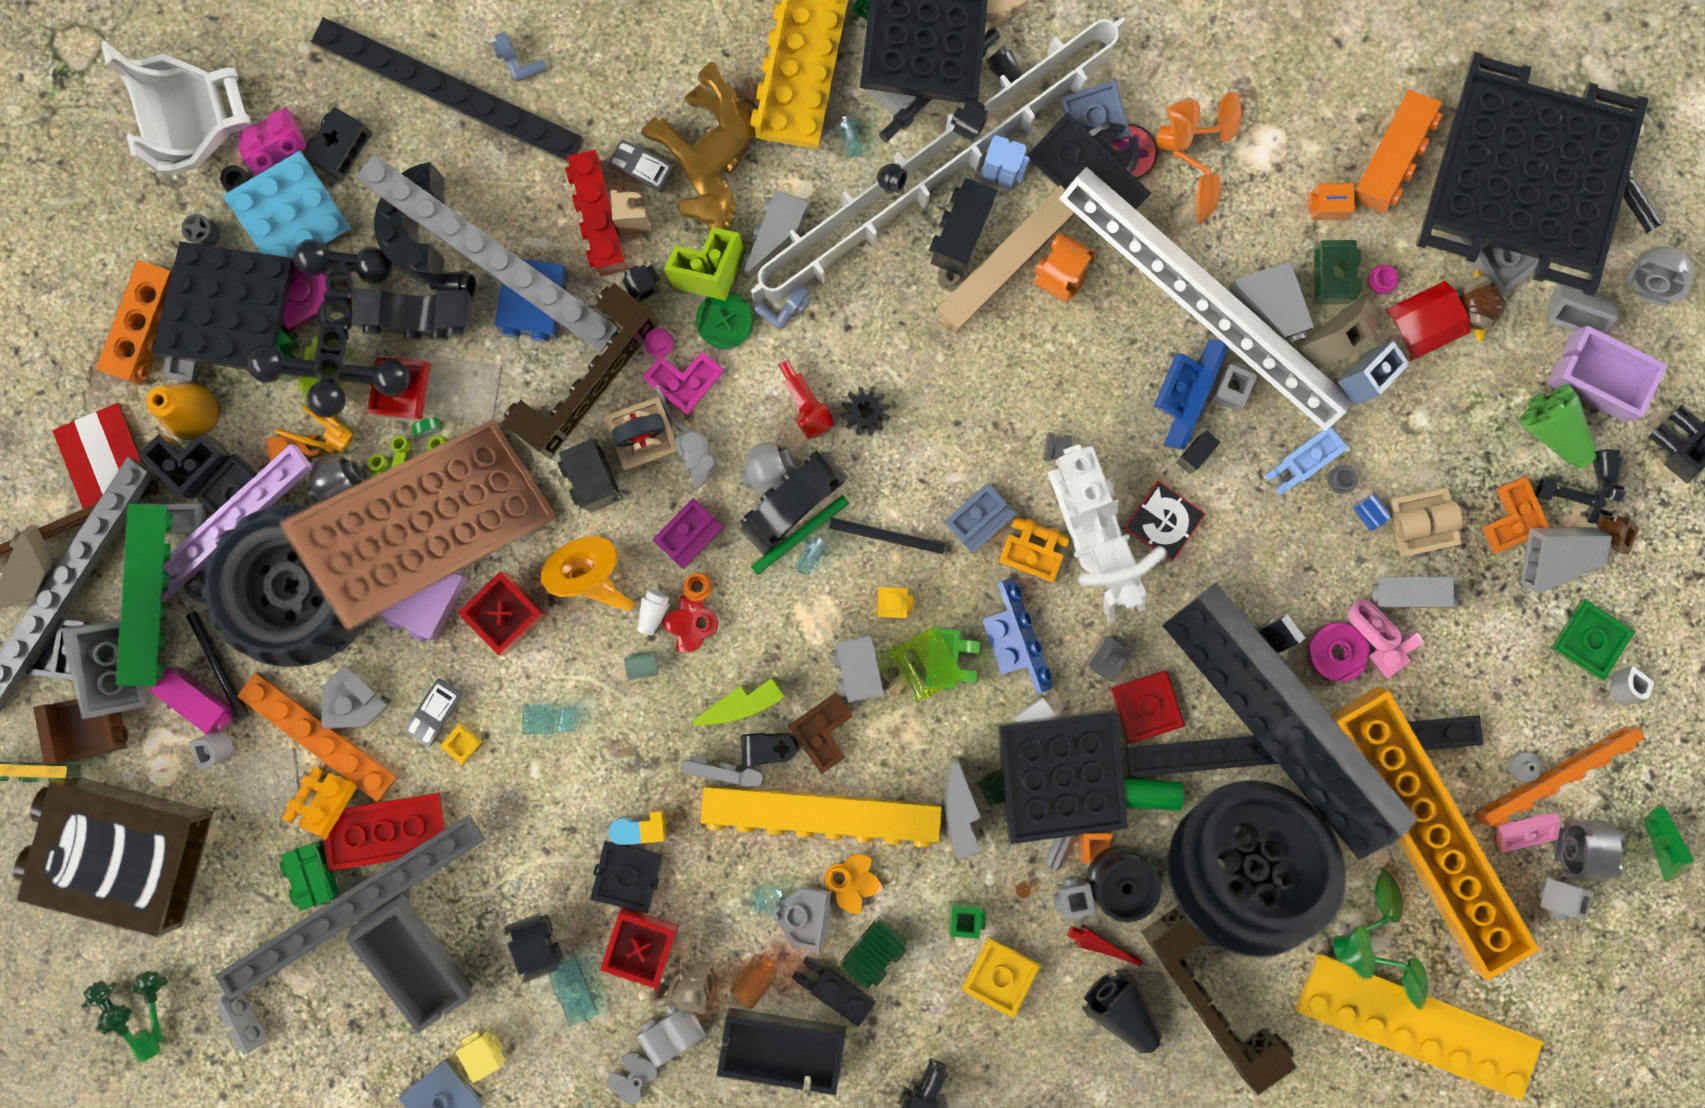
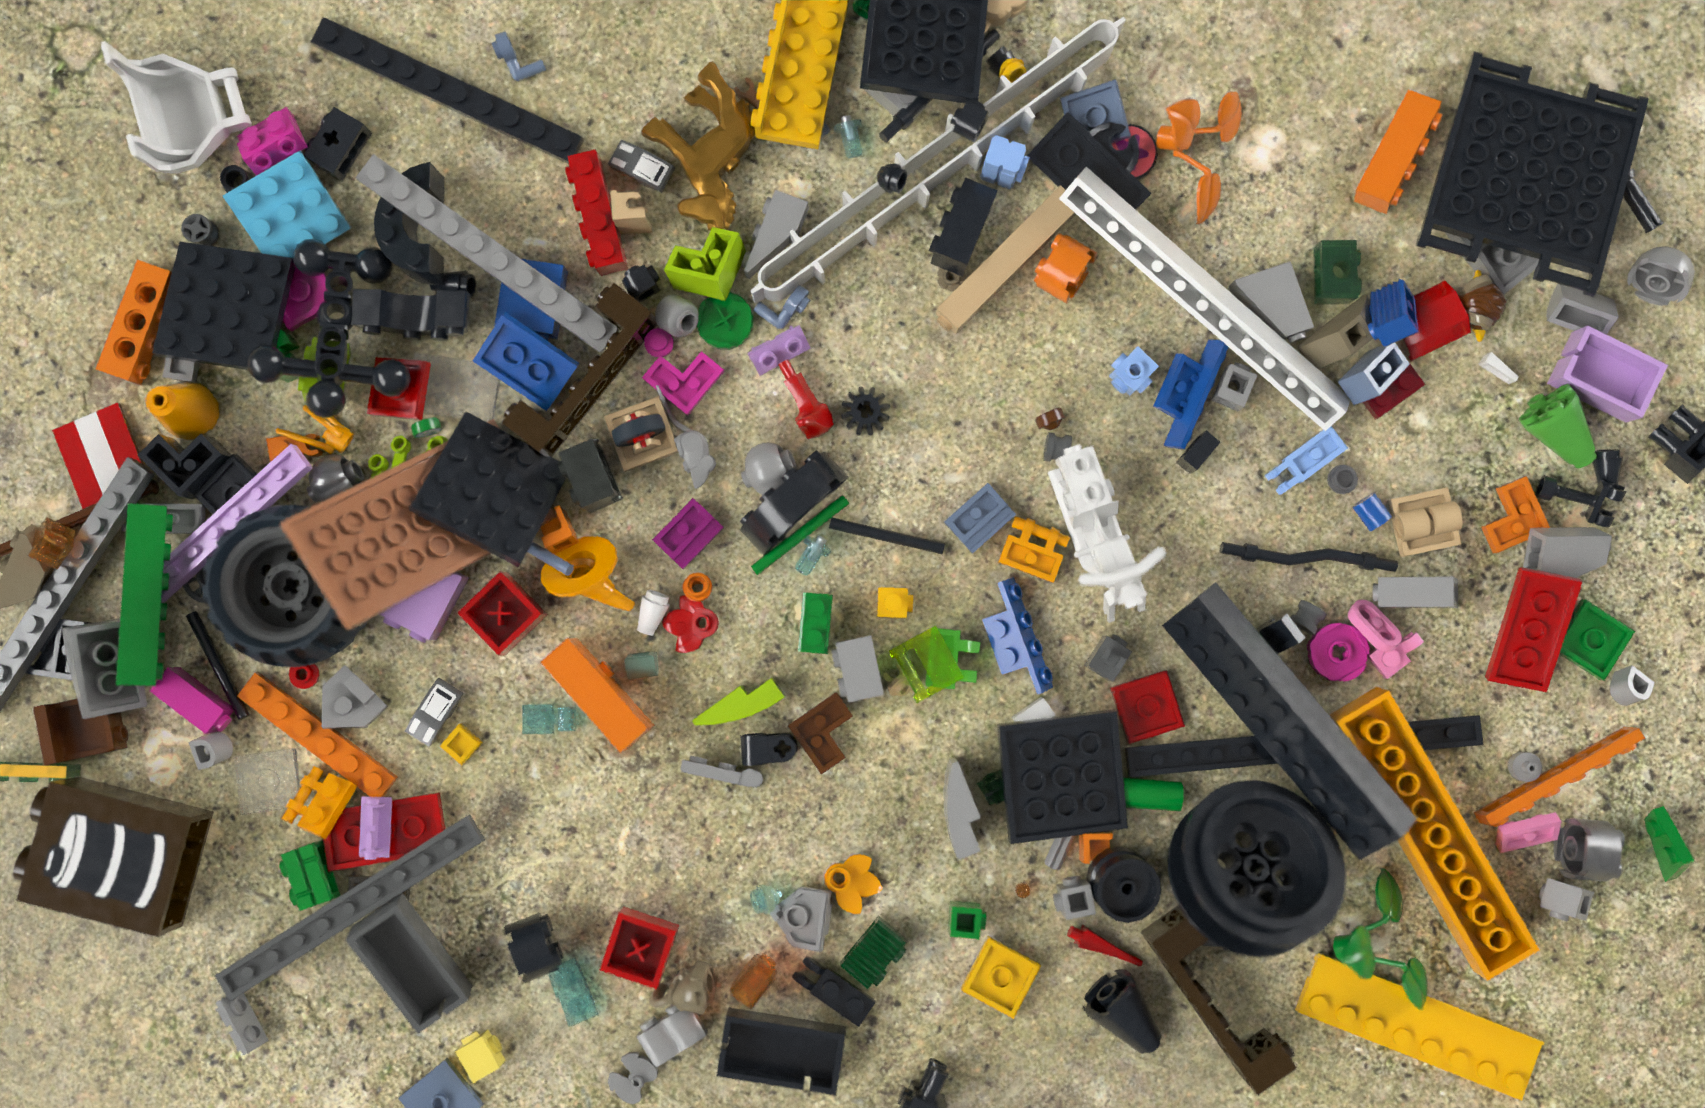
dark green plant [81,971,168,1062] -> none
black plate [590,840,663,914] -> none
leg [609,809,667,845] -> none
yellow brick [700,785,941,847] -> none
tile [1123,480,1206,562] -> none
orange brick [1307,183,1355,220] -> none
dark pink plate [1368,265,1398,294] -> none
reddish brown plate [1597,516,1640,555] -> none
none -> clear orange brick [28,517,75,569]
none -> red plate [289,664,320,689]
none -> lavender hinge [359,796,392,860]
none -> black plate [409,411,566,567]
none -> blue plate [473,312,580,411]
none -> sand blue bar [527,542,574,576]
none -> orange panel [540,505,580,554]
none -> orange brick [540,638,655,753]
none -> light grey head [655,294,699,337]
none -> lavender hinge [747,325,811,376]
none -> green brick [798,592,833,654]
none -> yellow plate [999,58,1027,83]
none -> reddish brown tile [1035,407,1066,431]
none -> light blue brick [1109,346,1159,396]
none -> black bar [1219,542,1398,572]
none -> dark grey wheel [1290,600,1327,635]
none -> dark red plate [1362,361,1426,420]
none -> blue brick [1368,279,1419,347]
none -> white piece [1478,352,1519,384]
none -> red plate [1485,567,1583,693]

